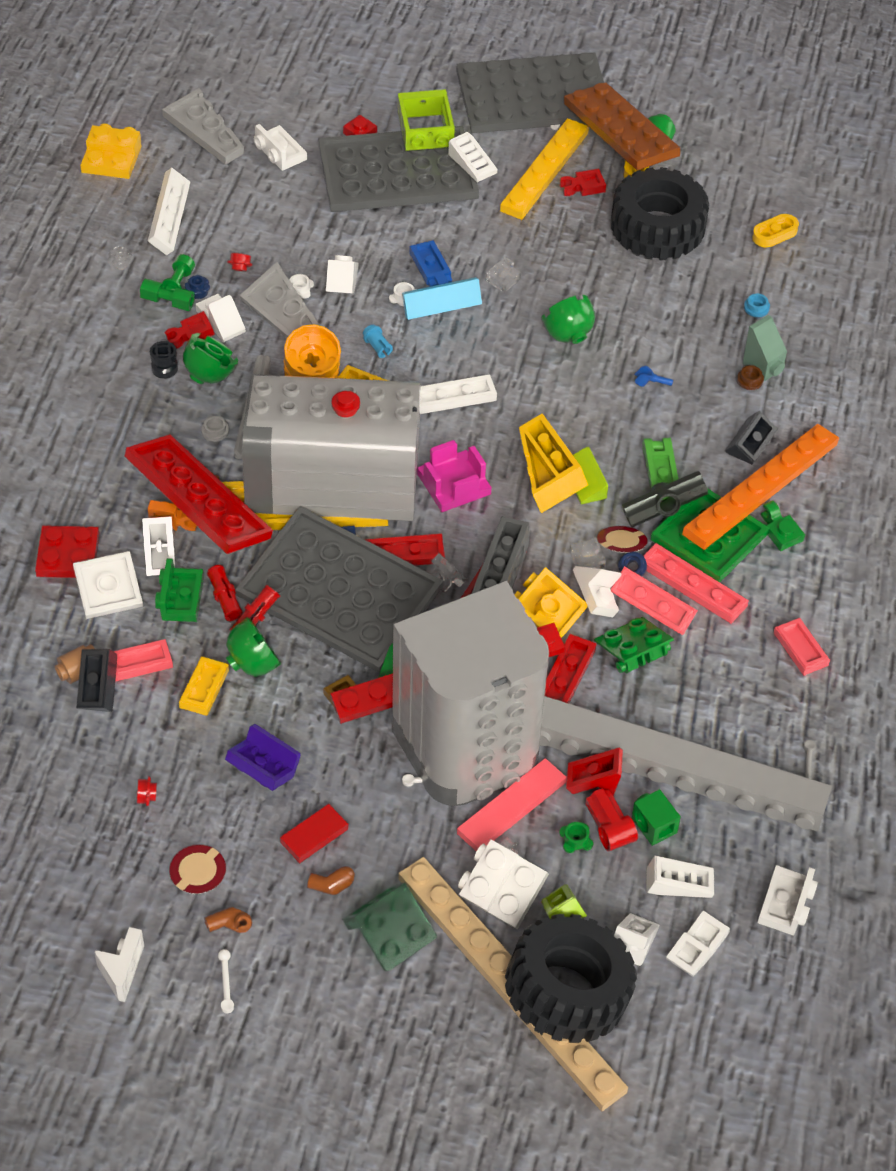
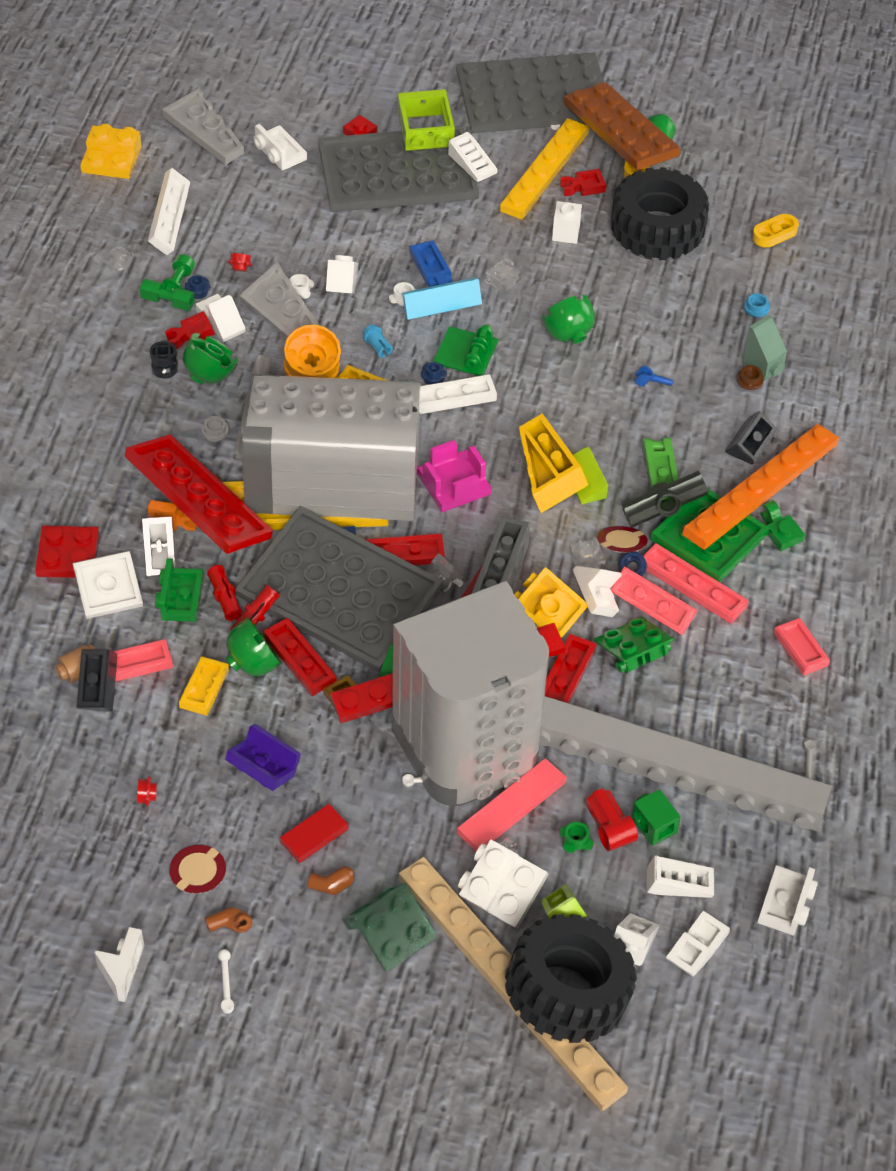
red plate [332,391,360,418] -> none
red slope [566,747,623,796] -> none
none -> red plate [263,618,337,697]
none -> dark blue plate [421,362,447,385]
none -> green hinge [433,324,499,376]
none -> white brick [552,201,582,244]

